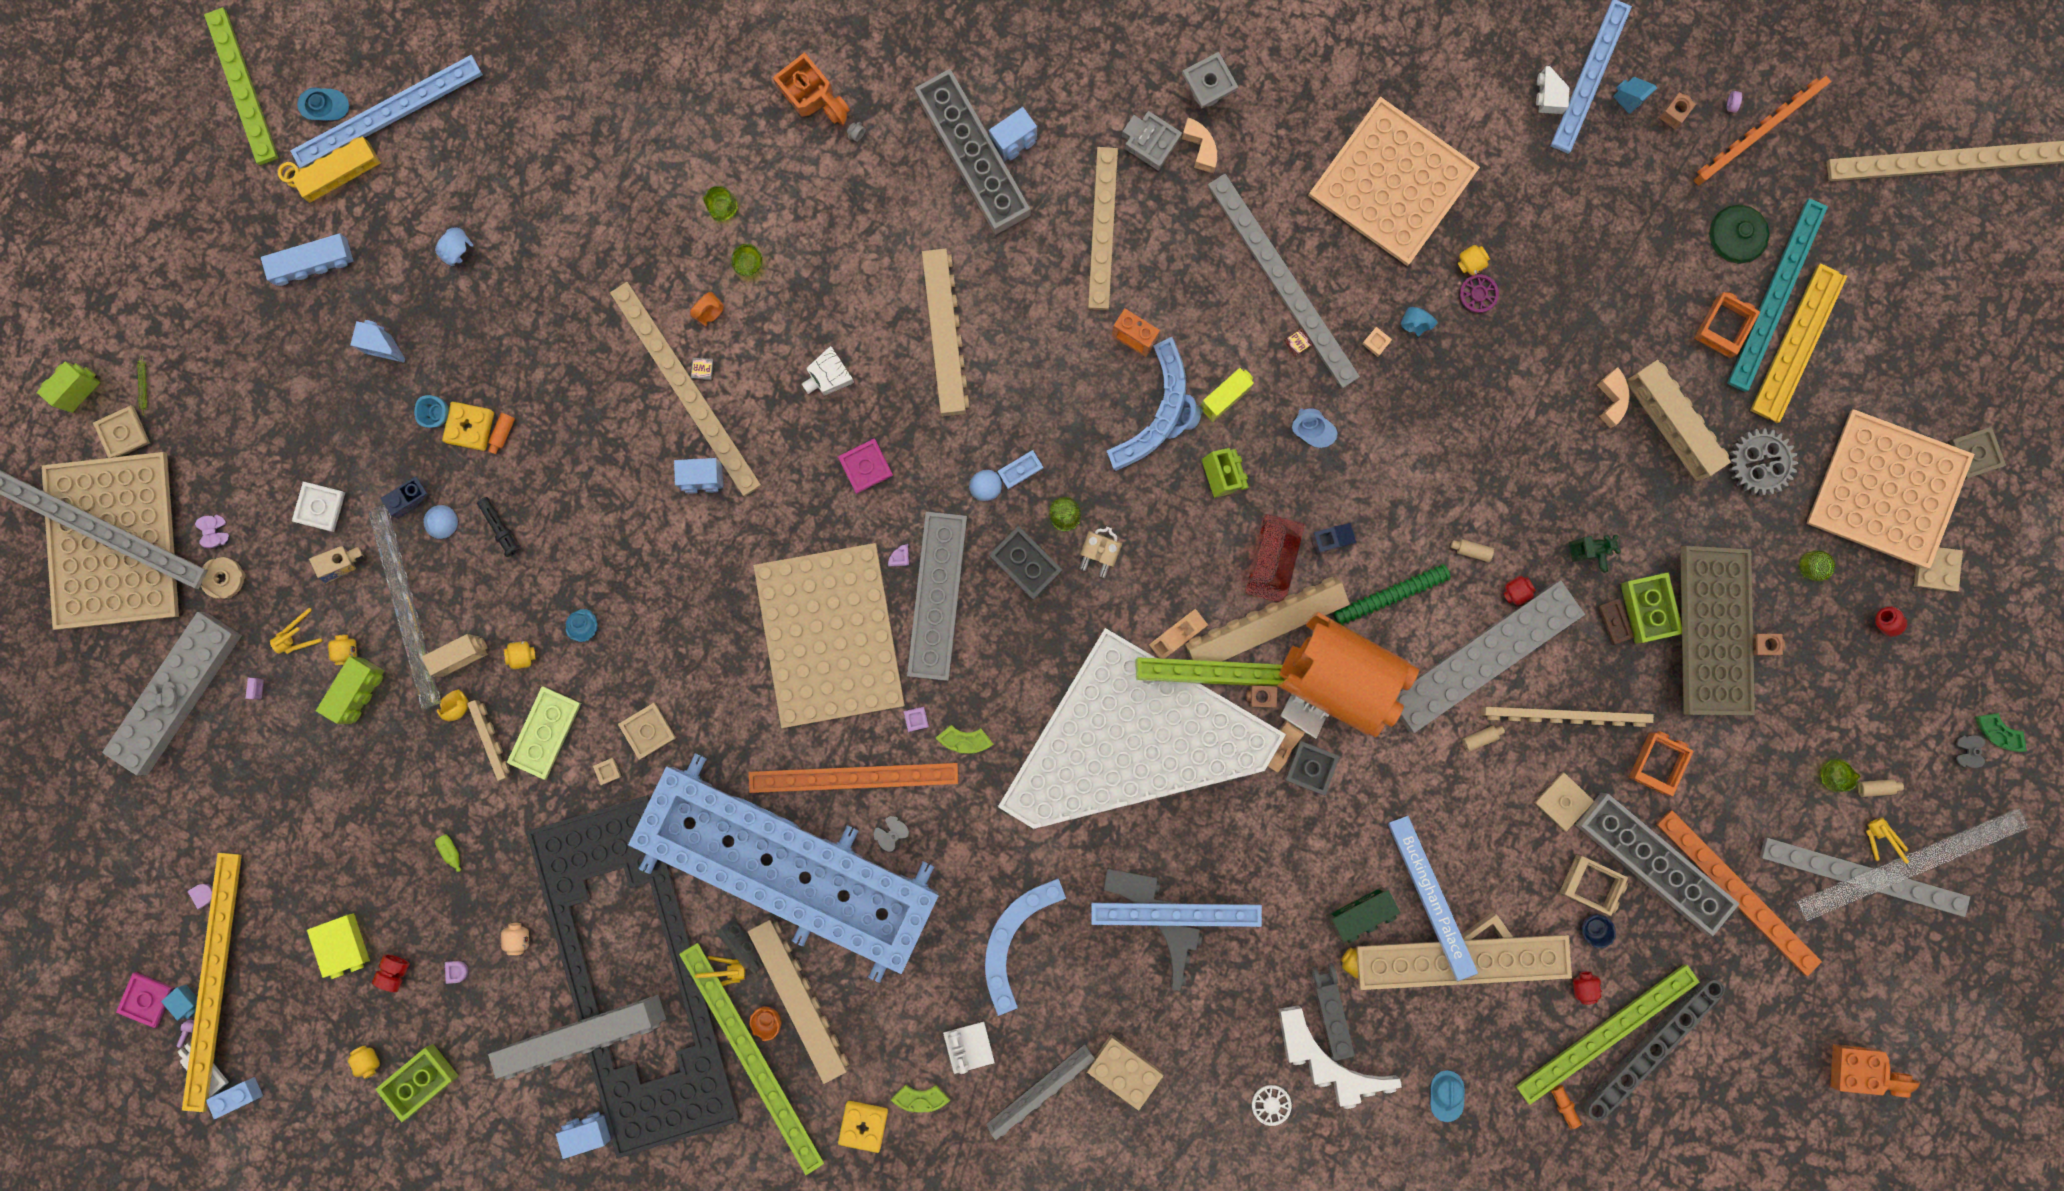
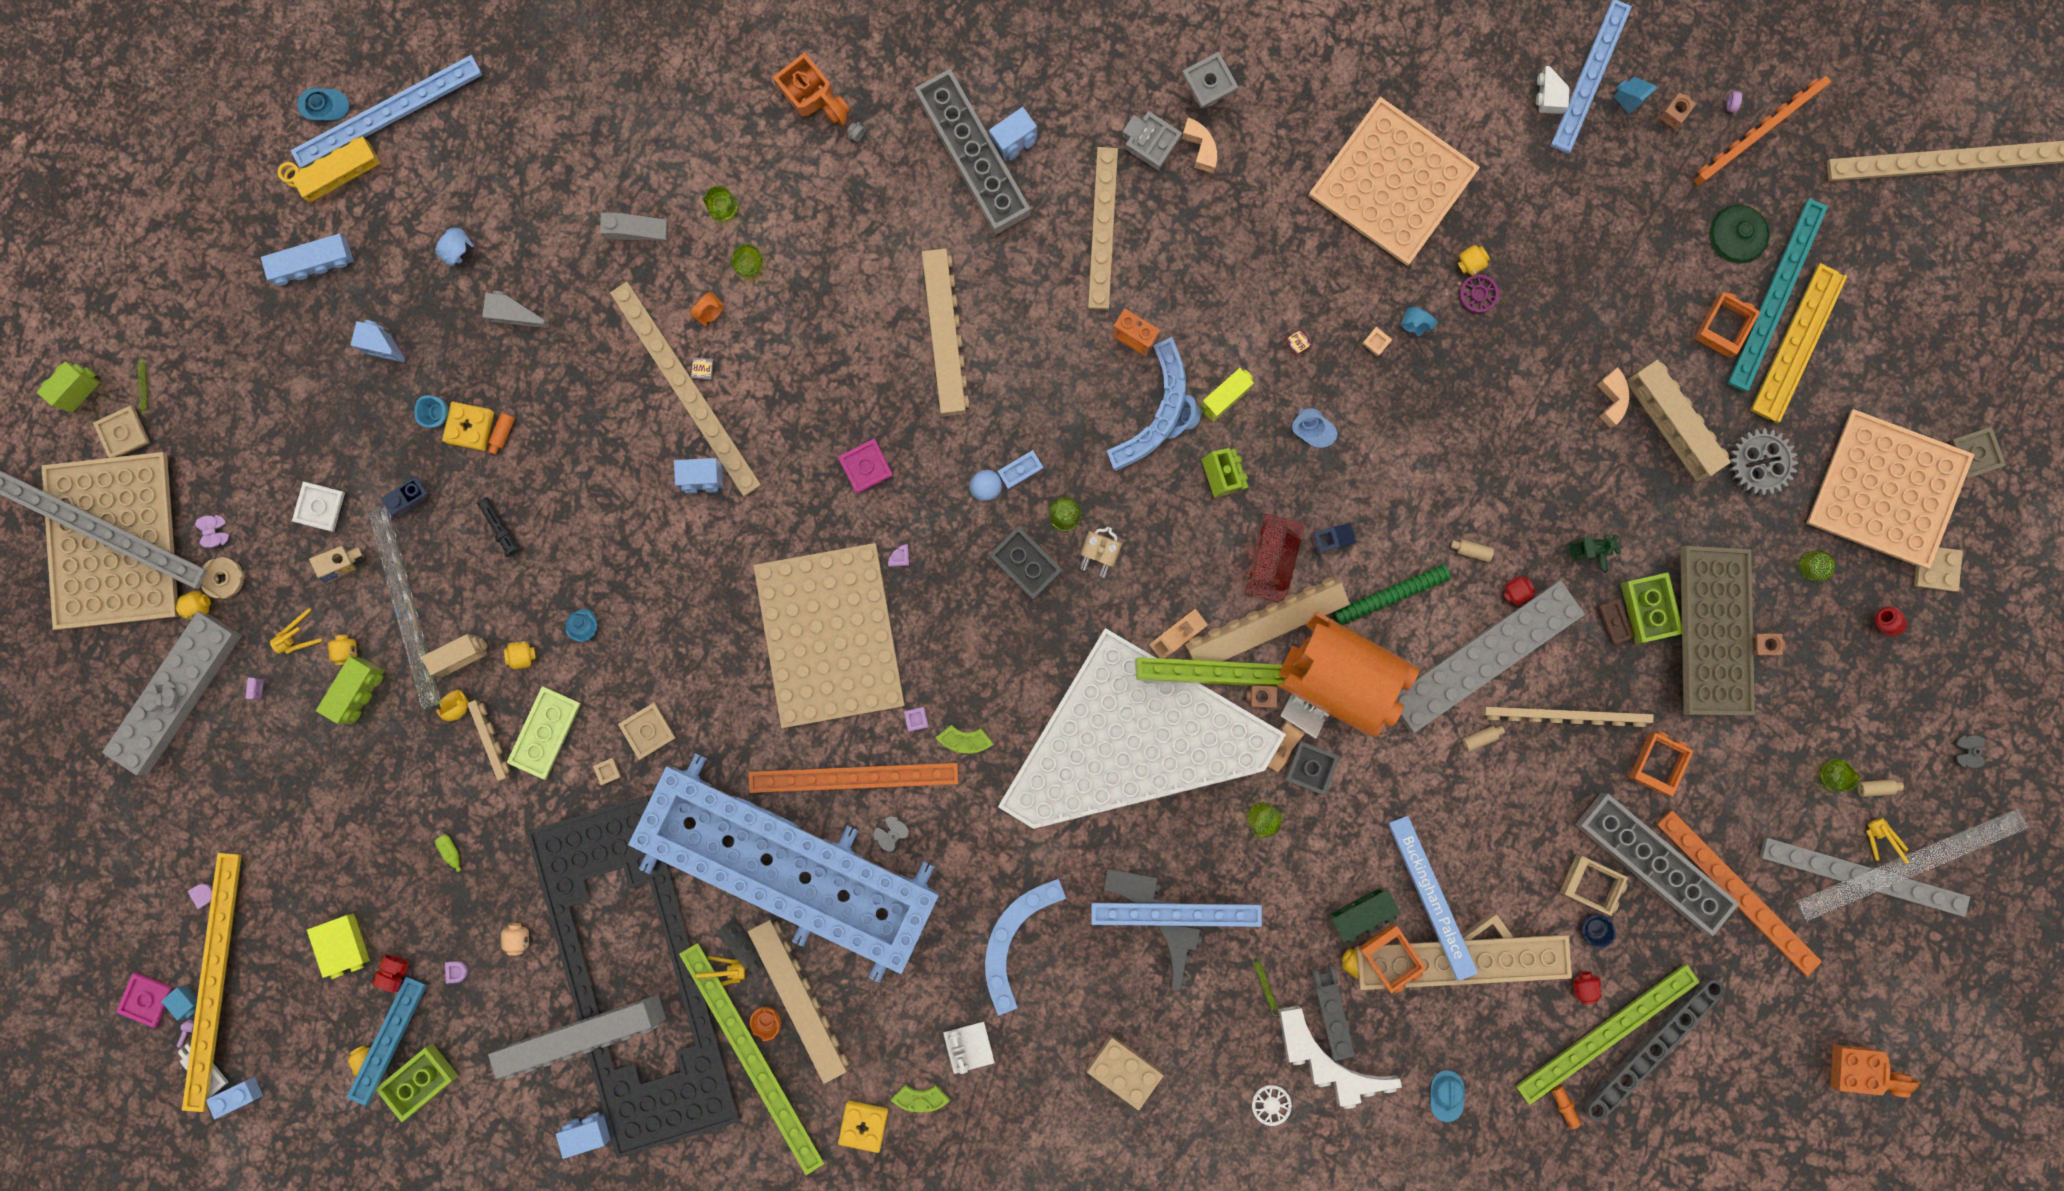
lime plate [204,8,279,165] -> none
light blue piece [424,505,458,539] -> none
white torso [802,346,854,395] -> none
light grey plate [907,512,967,681] -> none
light grey plate [986,1044,1095,1140] -> none
light grey plate [1207,174,1360,389] -> none
tan plate [1534,772,1595,832] -> none
green tile [1975,713,2027,752] -> none
none -> yellow head [176,590,211,621]
none -> dark azure plate [346,977,427,1107]
none -> light grey slope [482,291,549,328]
none -> light grey slope [600,213,667,241]
none -> clear neon green hair [1247,802,1282,838]
none -> lime piece [1253,956,1279,1016]
none -> orange window [1358,924,1426,994]

